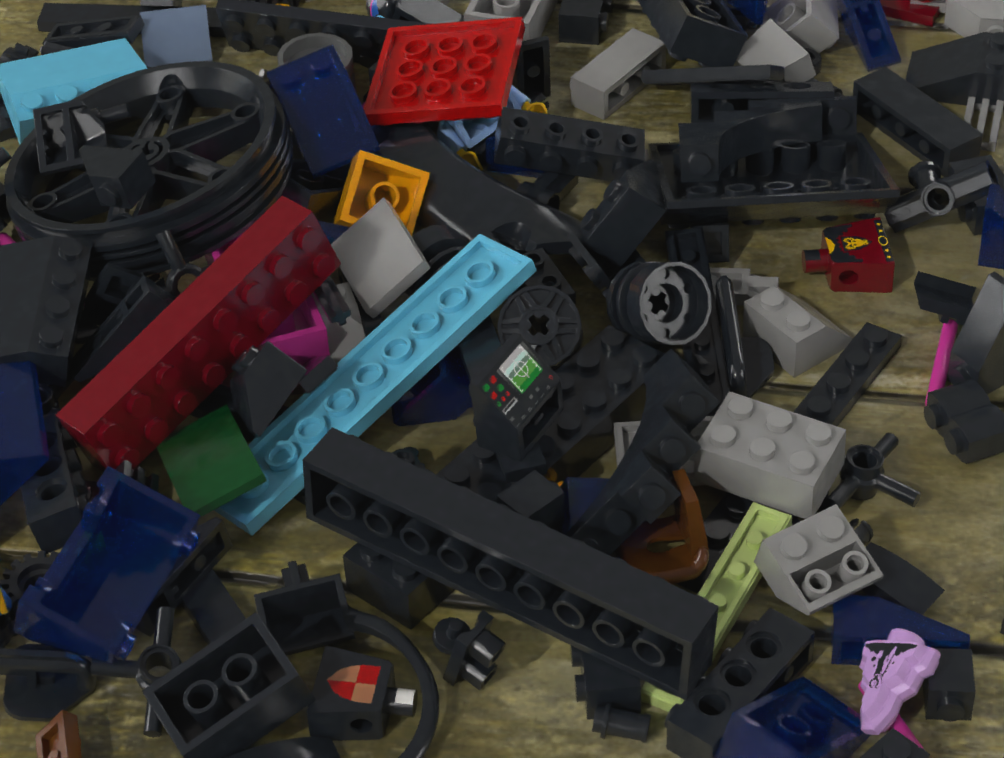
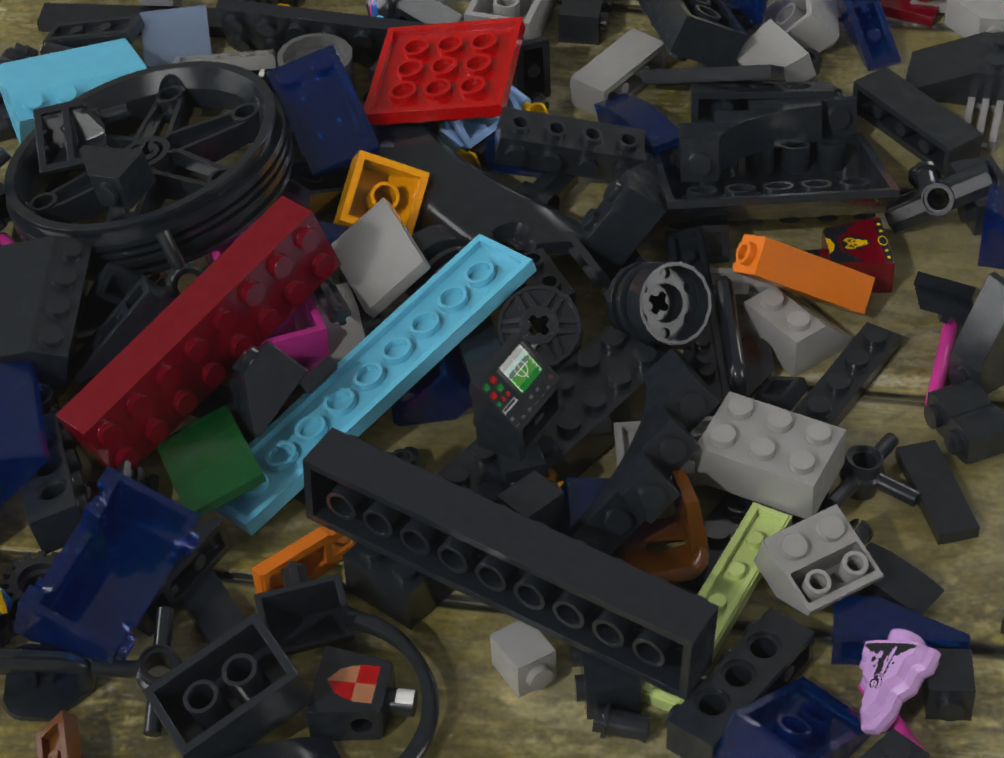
black hips [433,610,506,690] -> none
none -> light grey tile [172,49,278,70]
none -> orange hinge [251,525,356,594]
none -> light grey brick [490,621,557,698]
none -> clear blue slope [594,93,679,154]
none -> orange brick [732,234,875,315]
none -> black tile [753,376,809,411]
none -> black tile [895,440,980,545]

